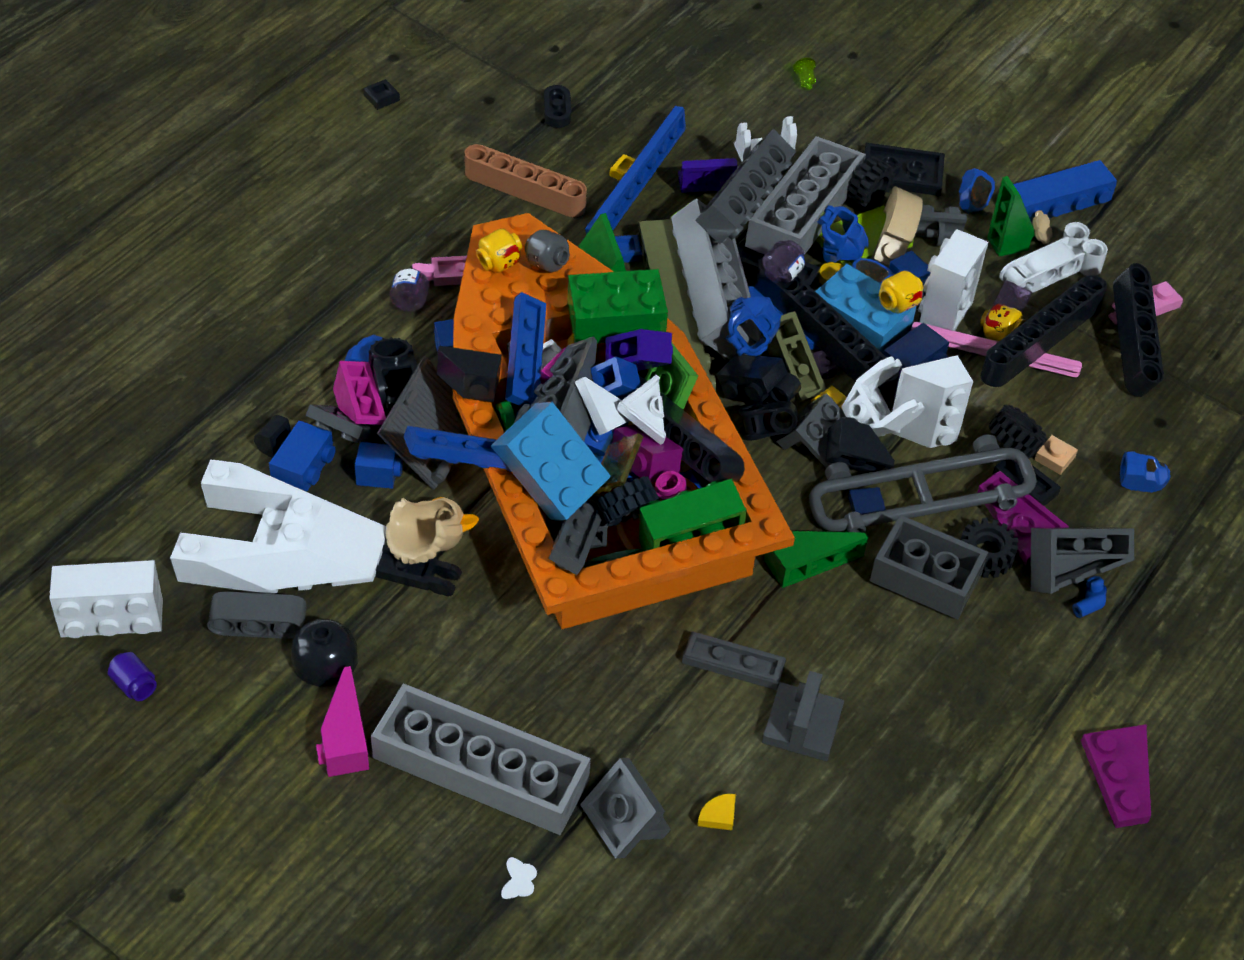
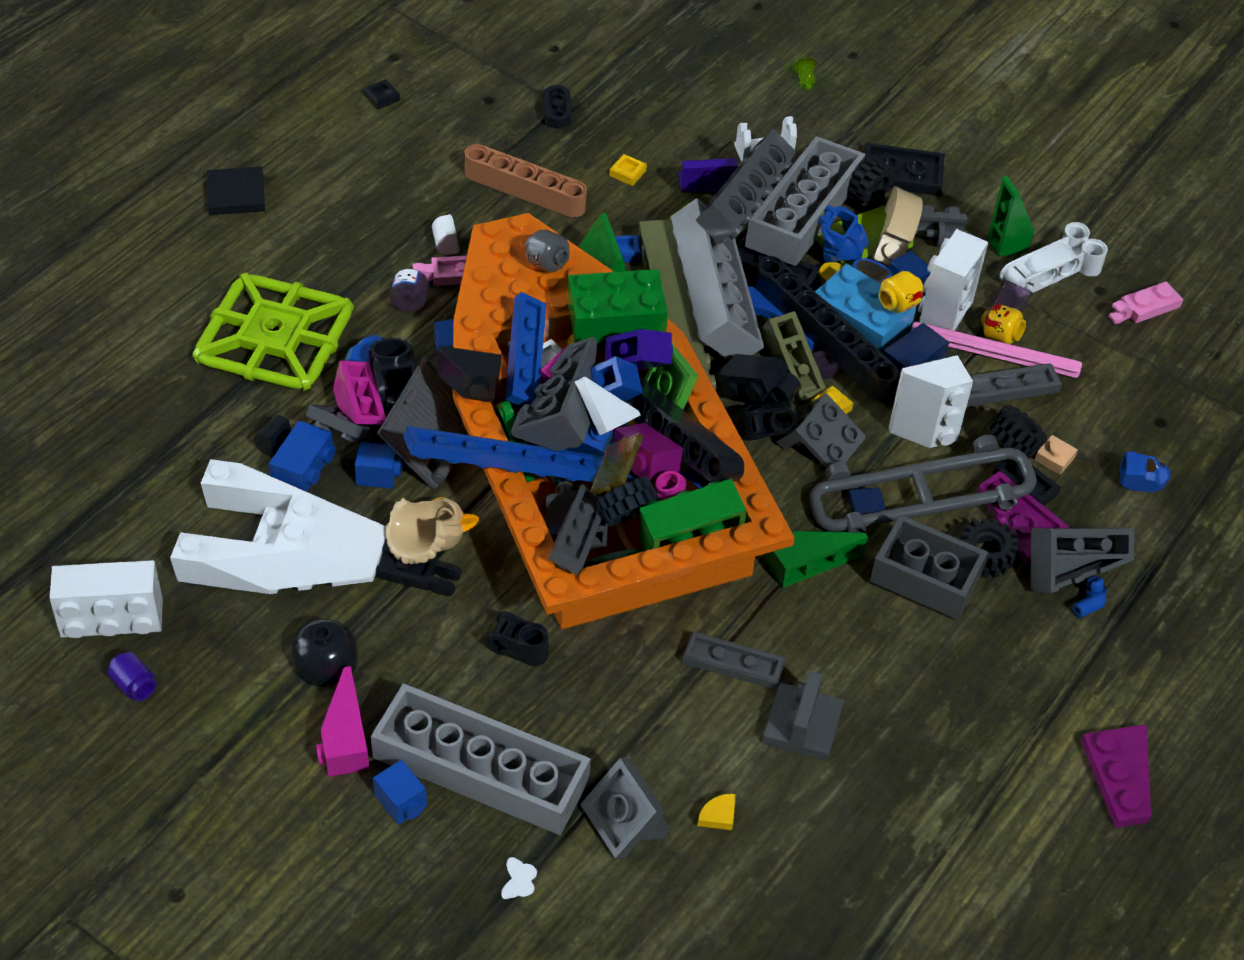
dark grey beam [207,592,307,639] -> none
yellow head [476,229,522,273] -> none
dark azure brick [491,402,611,520] -> none
blue tile [585,106,686,235] -> none
white tile [617,375,666,445] -> none
blue helmet [726,297,781,356] -> none
clear purple head [762,240,805,283] -> none
black slope [825,417,895,473] -> none
white piece [841,356,925,437] -> none
blue rock [959,168,995,214] -> none
black beam [980,275,1107,387] -> none
blue brick [1013,160,1117,223] -> none
tan plant [1032,210,1053,245] -> none
black beam [1113,263,1164,397] -> none
none -> lime plate [192,272,354,391]
none -> black tile [207,166,265,215]
none -> blue brick [373,760,427,825]
none -> white brick [432,214,460,255]
none -> black piece [484,611,549,666]
none -> dark grey plate [967,363,1062,407]

